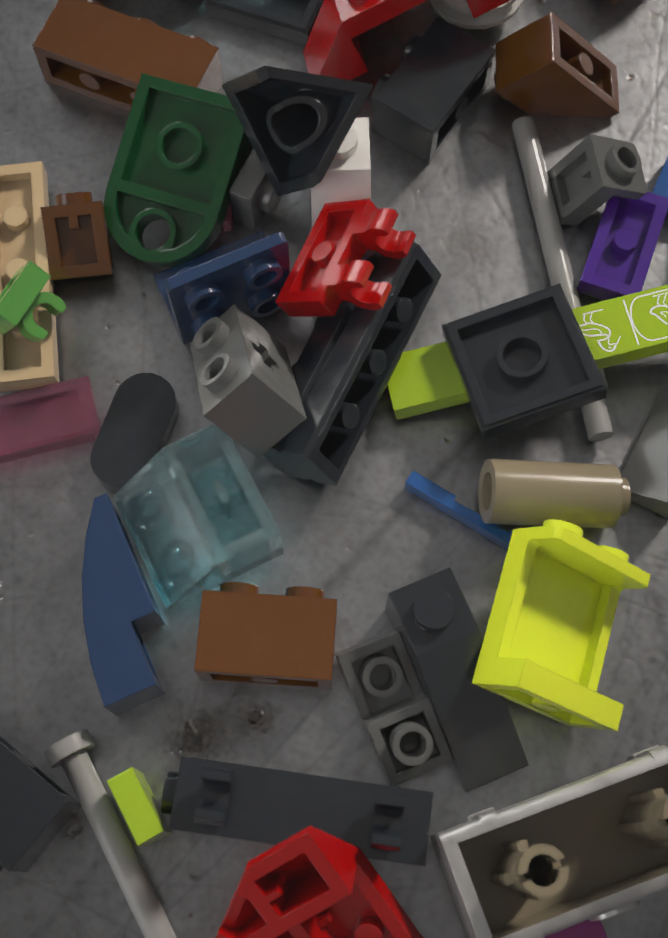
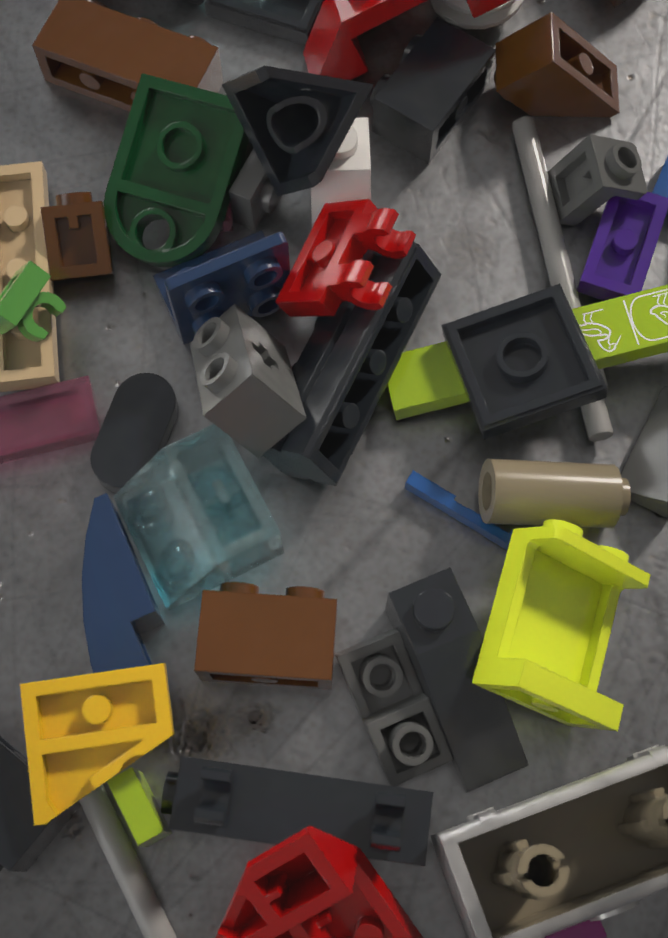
none -> yellow wing [20,663,174,826]

